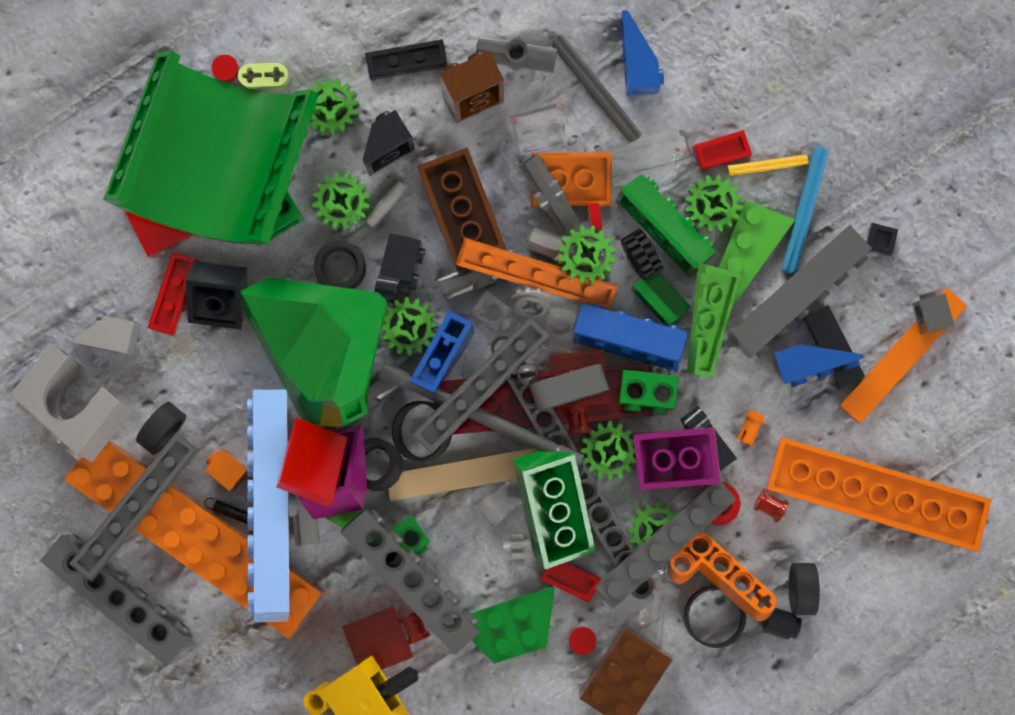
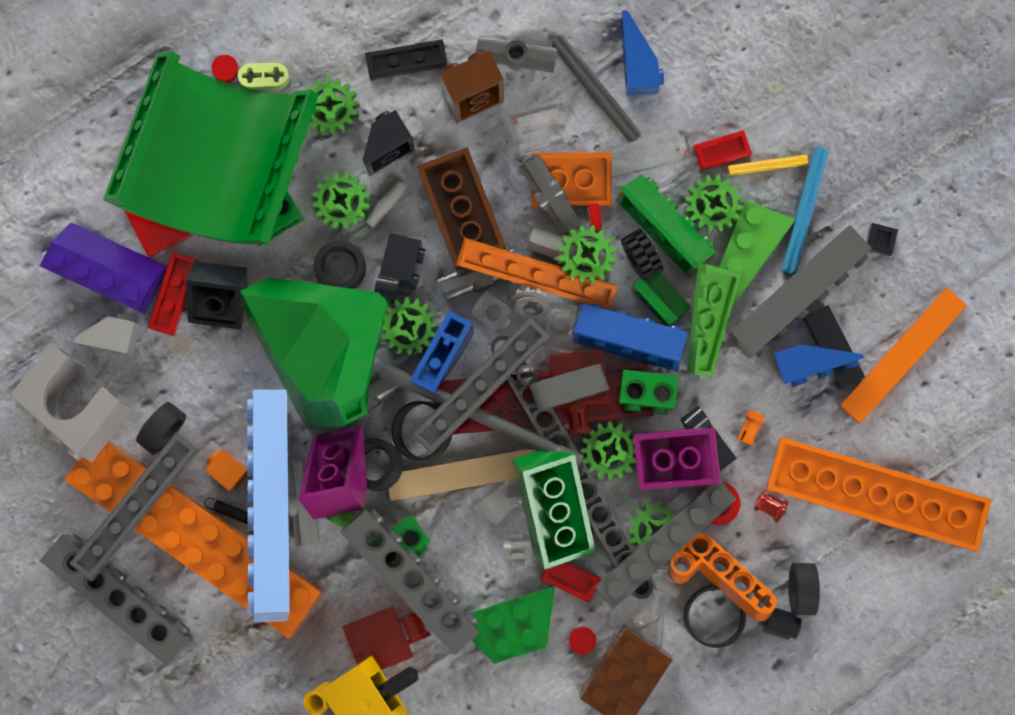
red tile [276,417,347,507] -> none
dark grey brick [912,291,954,335] -> none
none -> dark purple slope [40,223,167,314]

